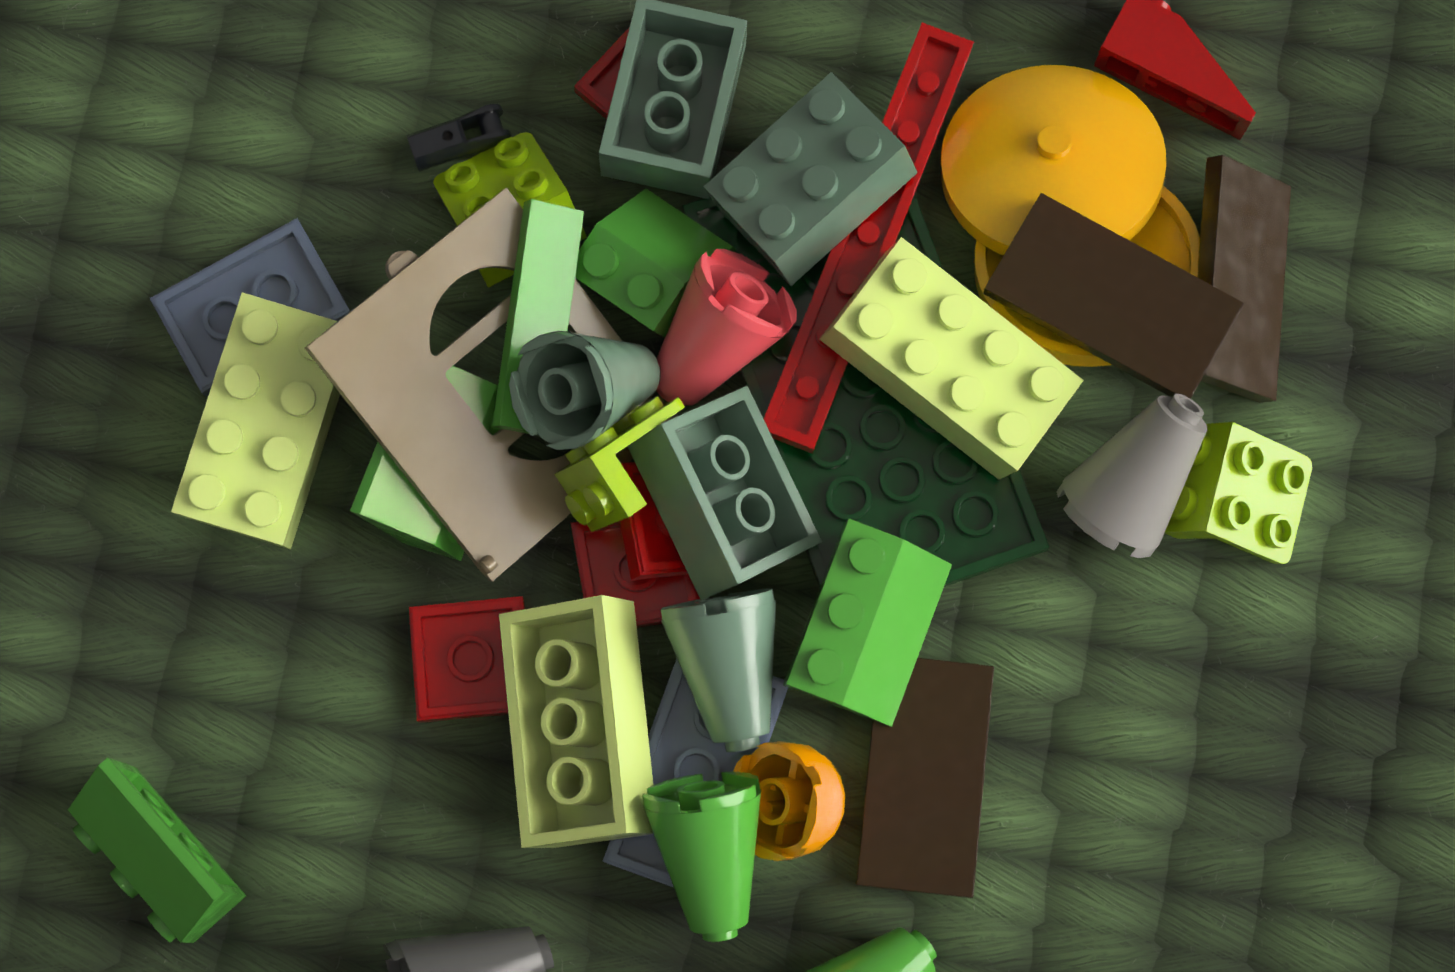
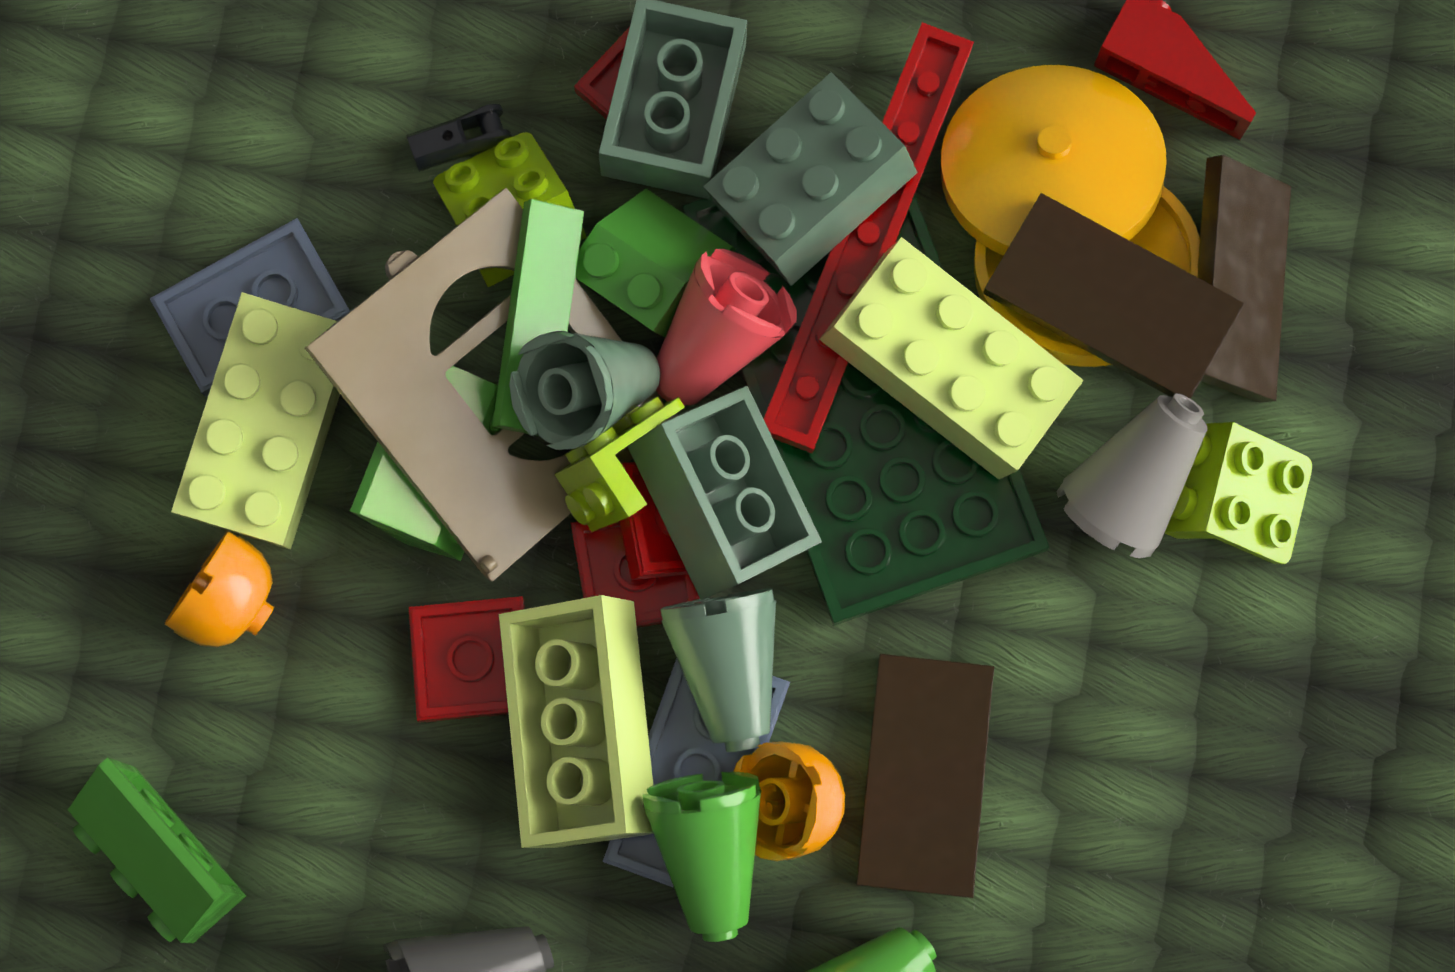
bright green slope [783,519,952,727] -> none
none -> light orange cylinder [165,531,274,647]

